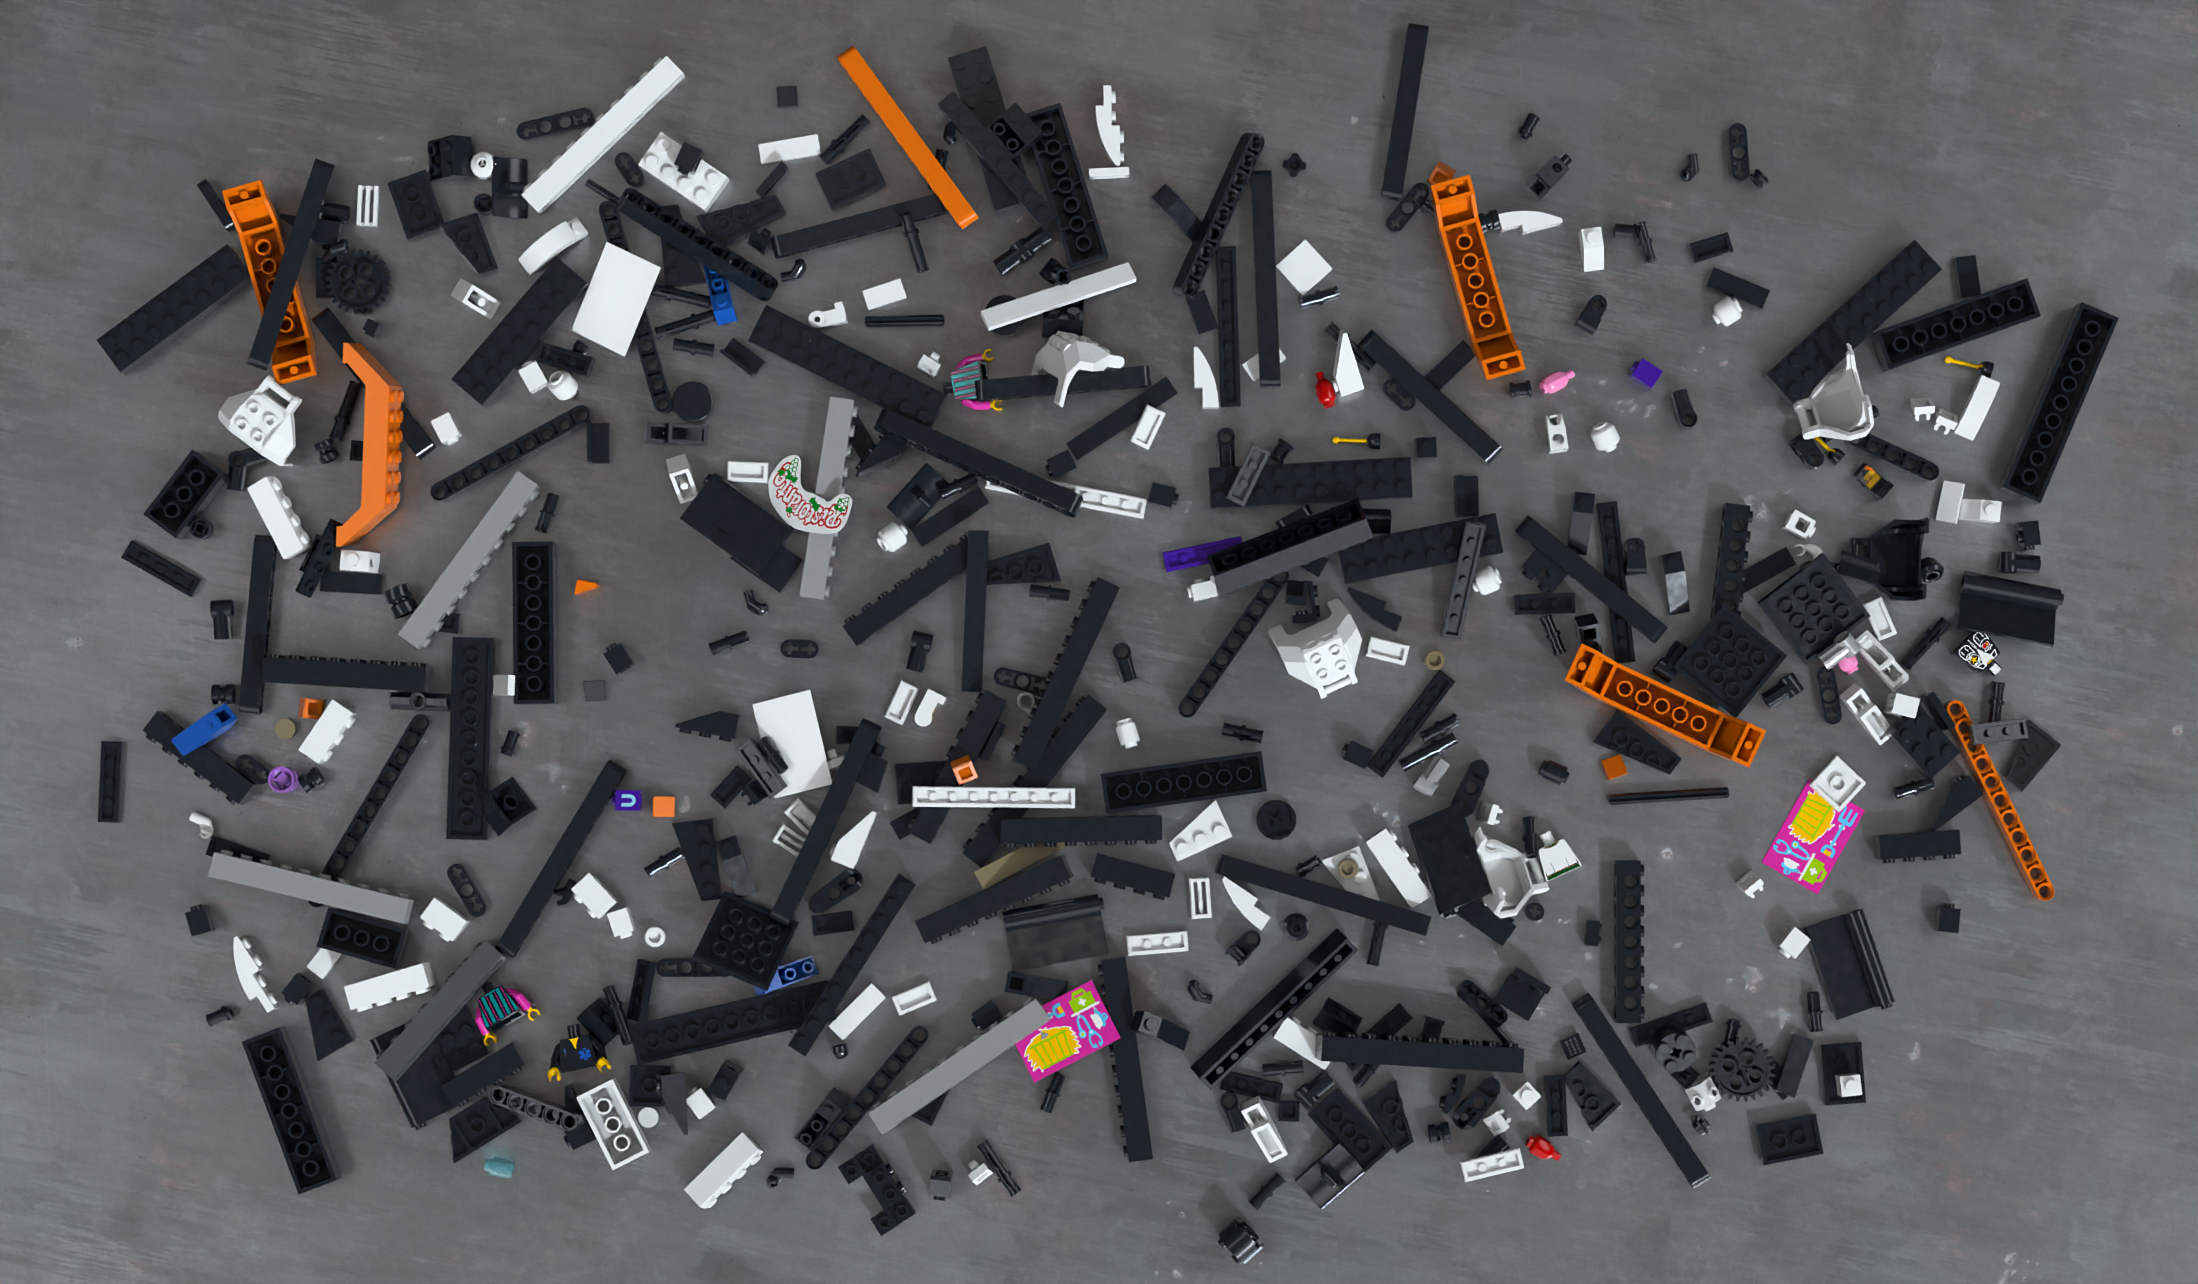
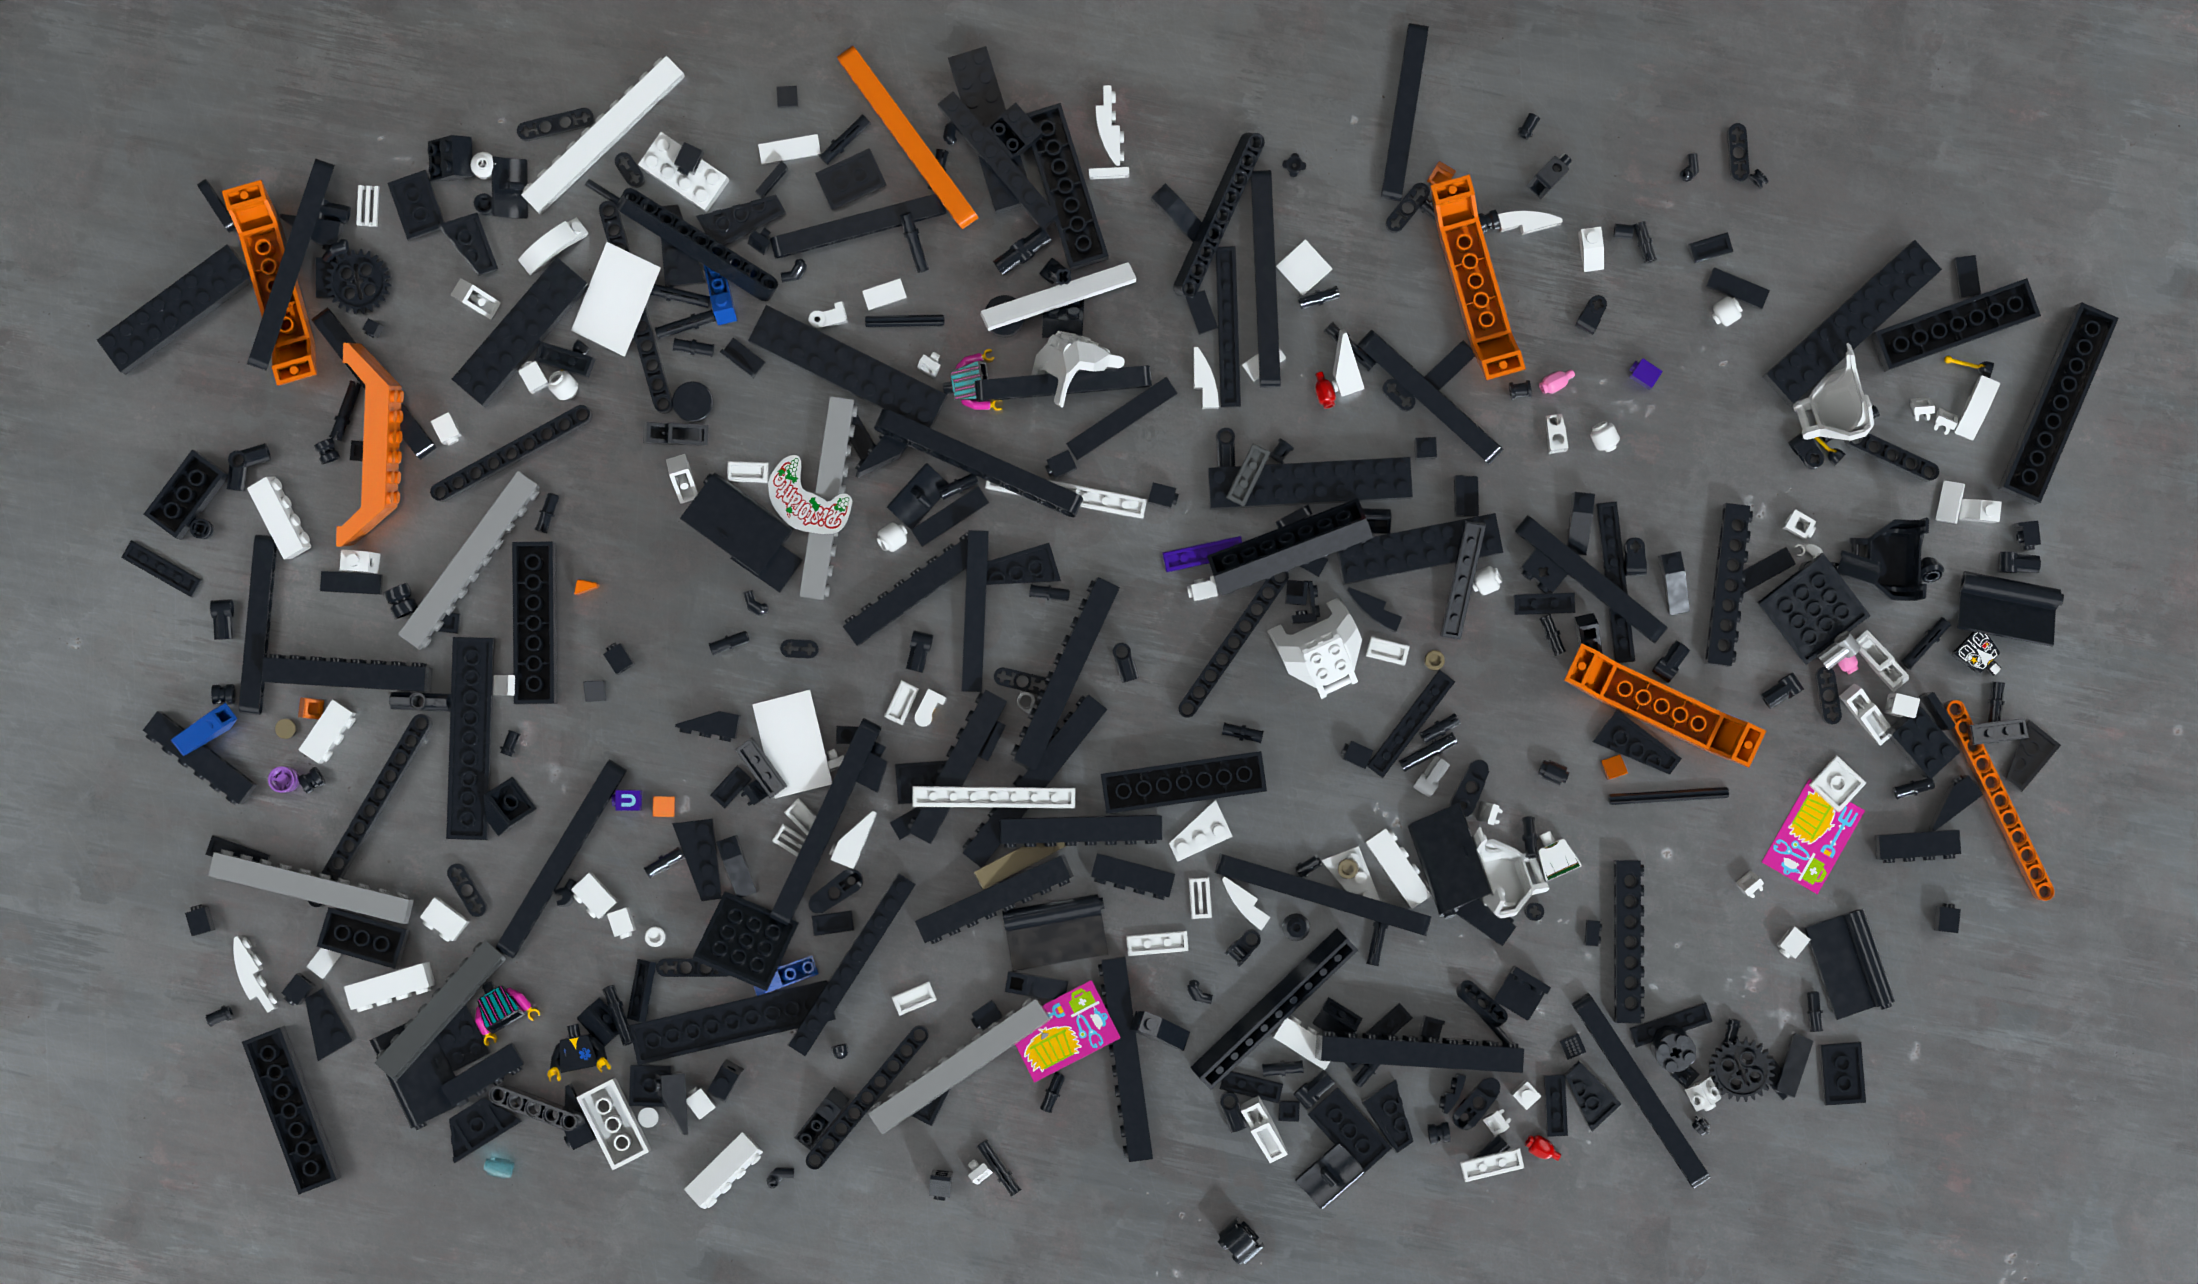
black tile [98,741,123,823] -> none
white arm [189,811,214,839] -> none
white piece [218,375,302,466] -> none
black beam [236,754,271,784] -> none
black bracket [295,519,343,598] -> none
black panel [586,422,610,464] -> none
black axle [757,736,789,774] -> none
white tile [829,983,886,1040] -> none
black bracket [838,1144,916,1236] -> none
orange slope [950,755,978,785] -> none
white brick [1115,718,1140,749] -> none
white tile [1130,404,1166,449] -> none
black pin [1248,1172,1286,1211] -> none
black tile [1256,800,1296,840] -> none
hinge [1332,433,1381,449] -> none
black piece [1670,388,1698,430] -> none
black plate [1672,604,1787,718] -> none
black plate [1755,1113,1824,1165] -> none
white brick [1835,1073,1862,1097] -> none
black leg [1853,463,1894,501] -> none
white tile [1862,597,1897,641] -> none

